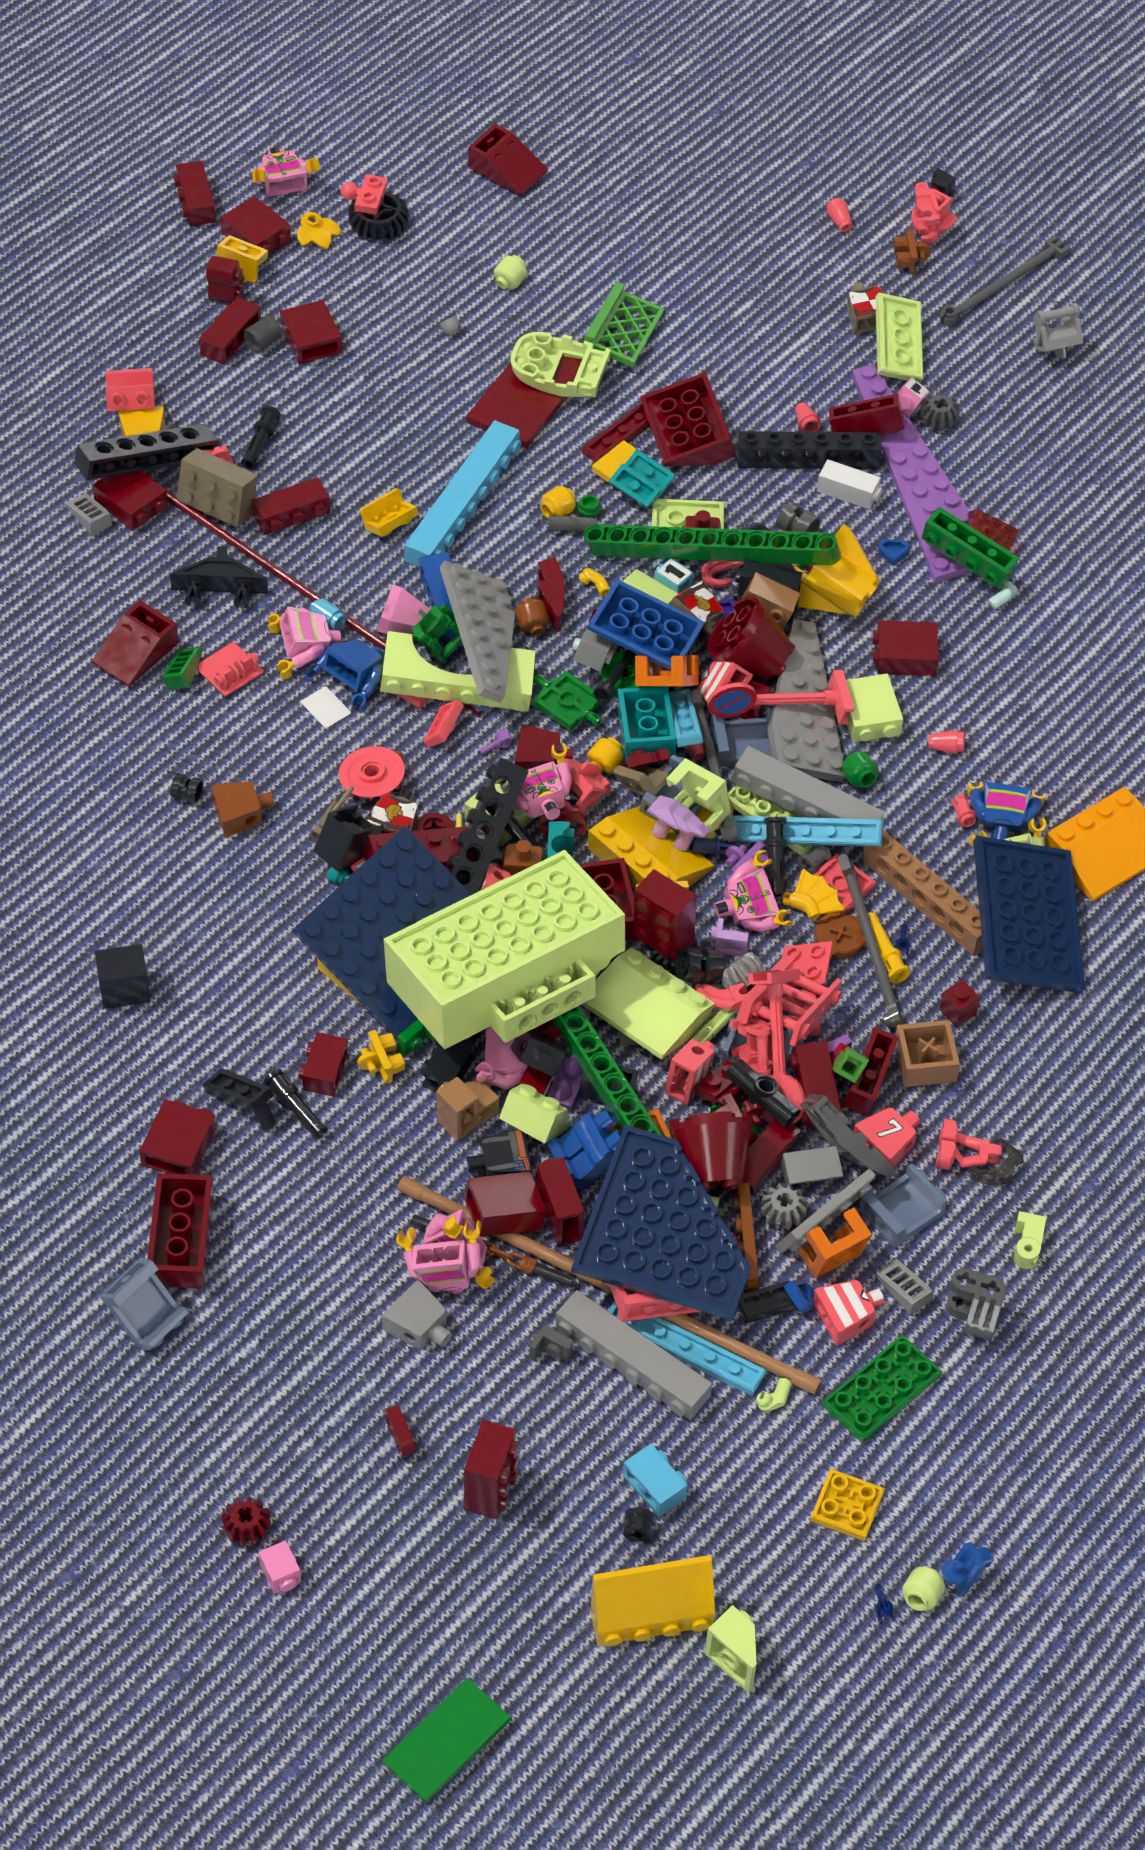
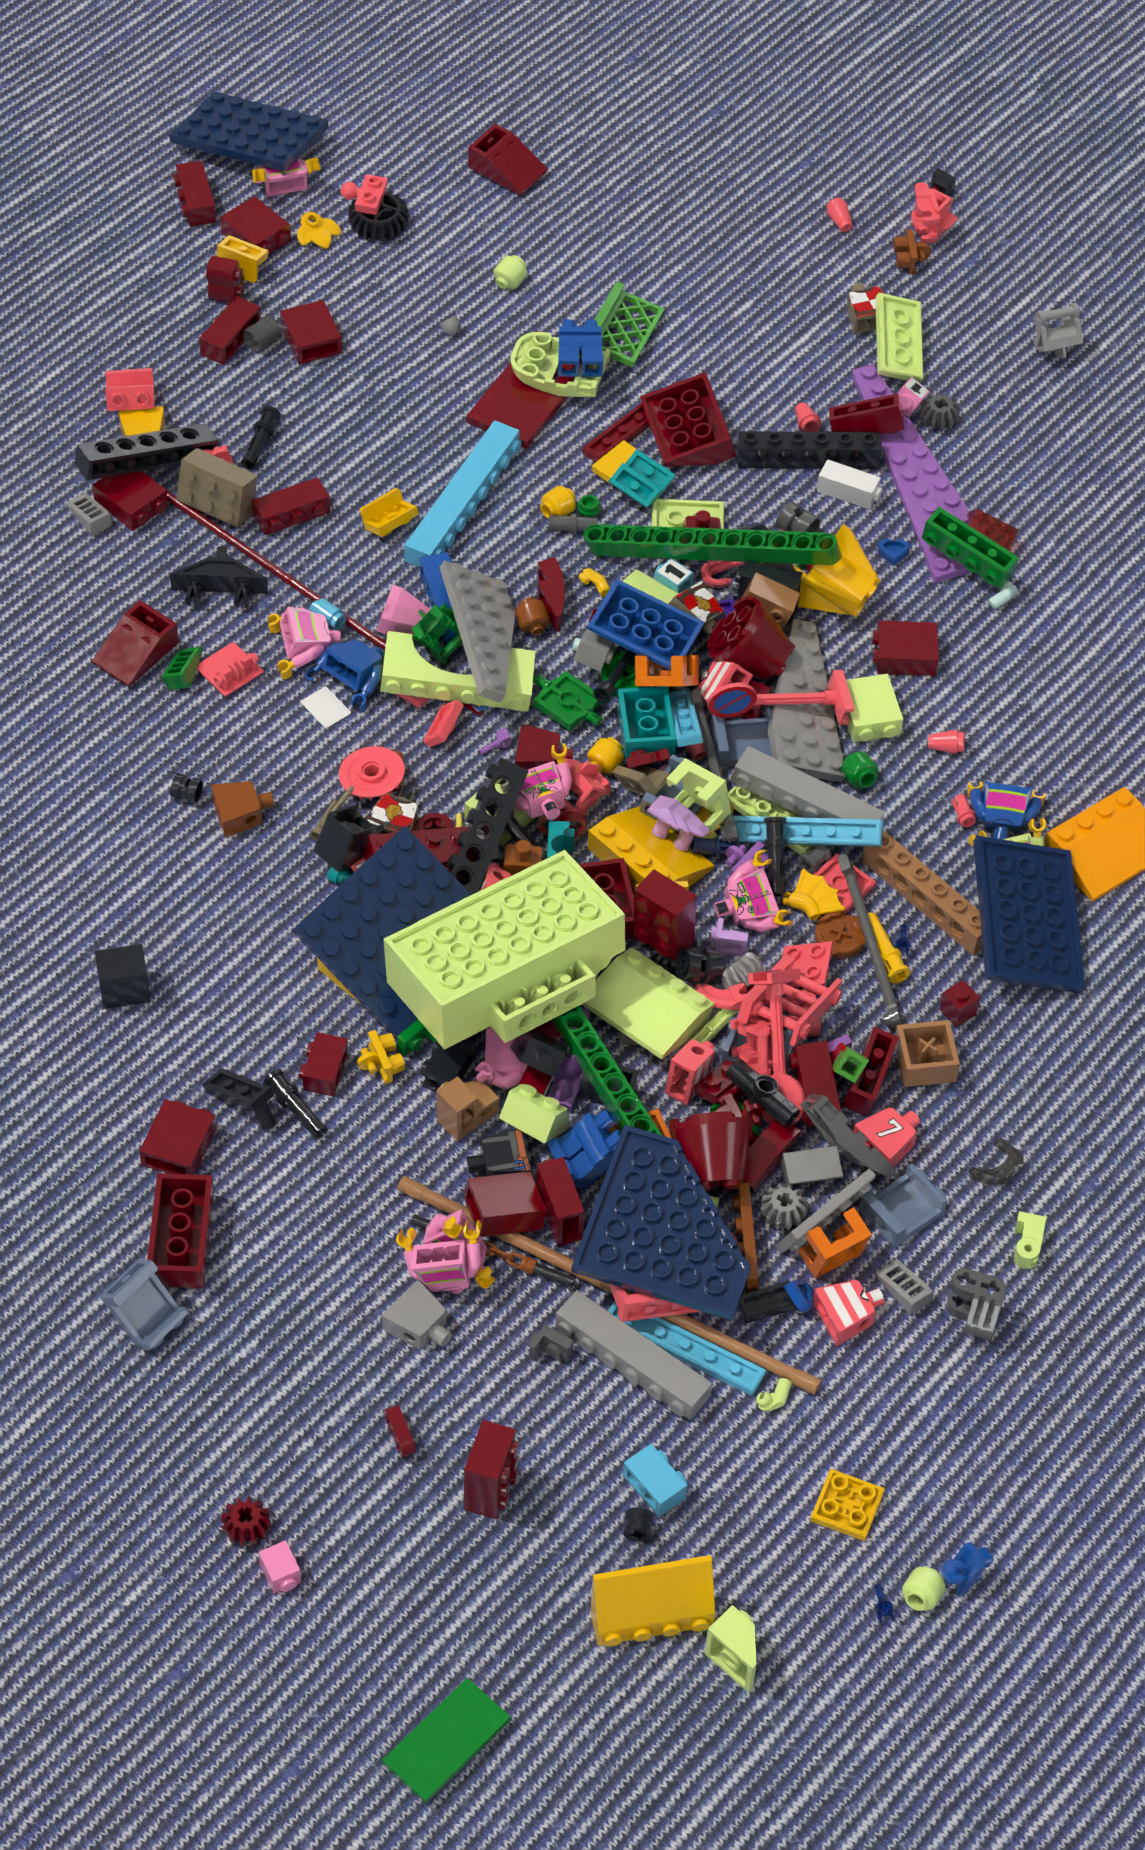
green tile [822,1335,943,1444] -> none
coral piece [936,1118,1002,1170] -> none
dark grey hinge [939,236,1072,327] -> none
none -> dark blue plate [169,92,329,171]
none -> blue hips [558,319,603,377]

